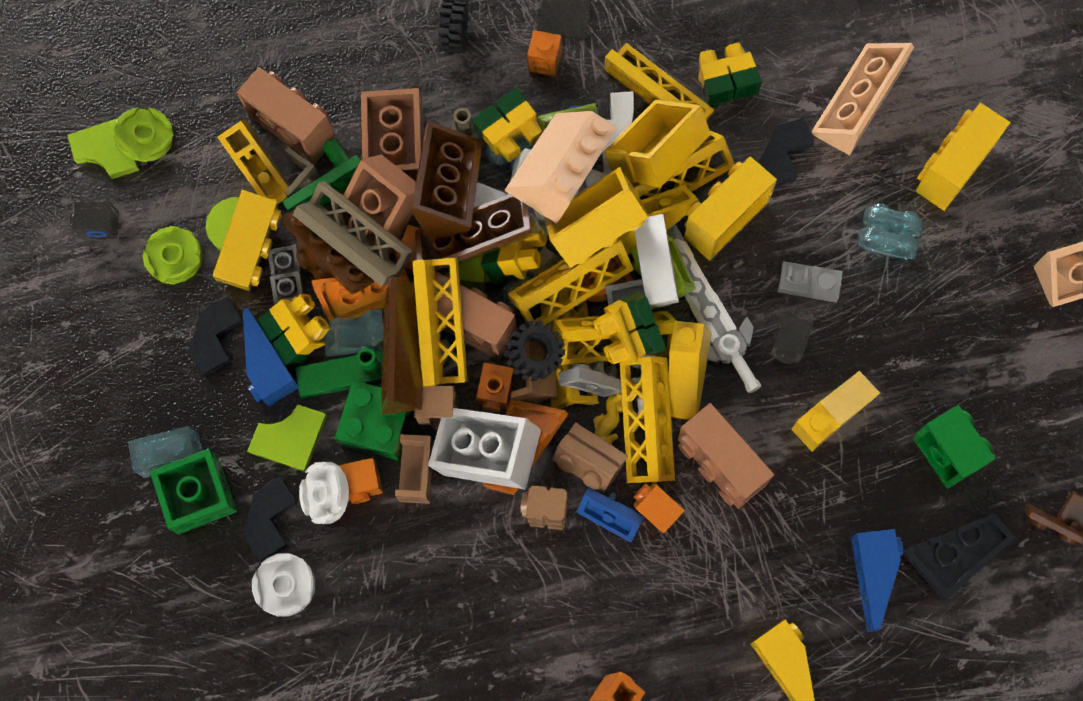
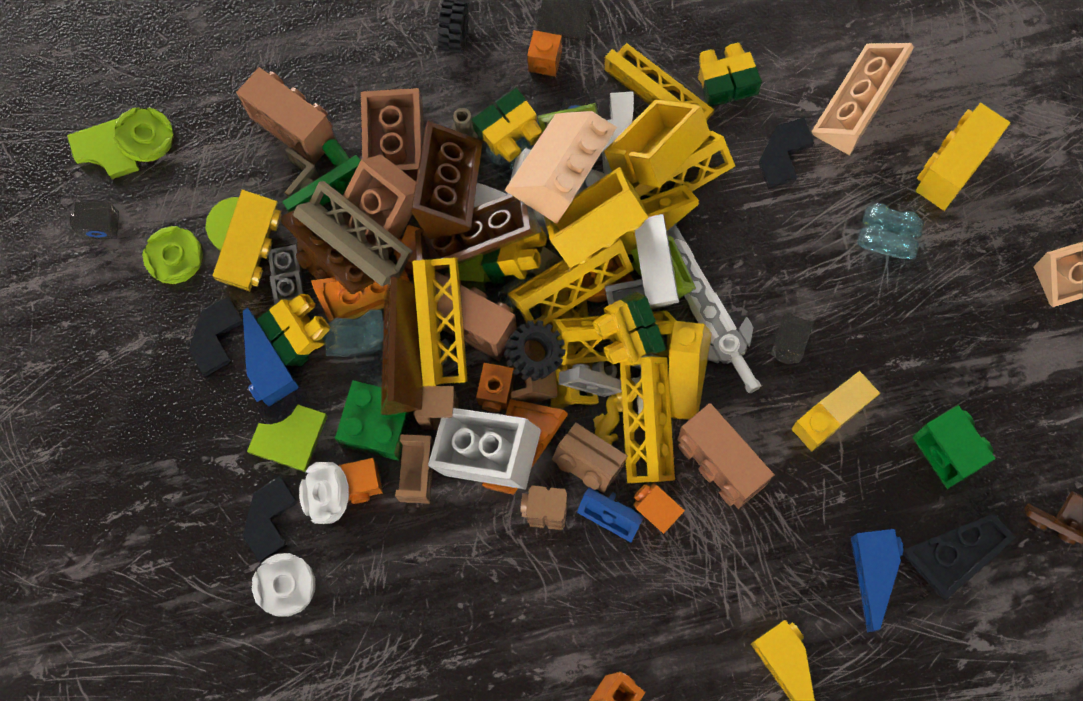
clear light blue piece [128,426,202,478] -> none
green brick [150,449,237,534] -> none
yellow slope [217,119,289,204] -> none
green piece [295,348,383,399] -> none
yellow piece [684,156,777,261] -> none
light grey plate [777,261,843,303] -> none

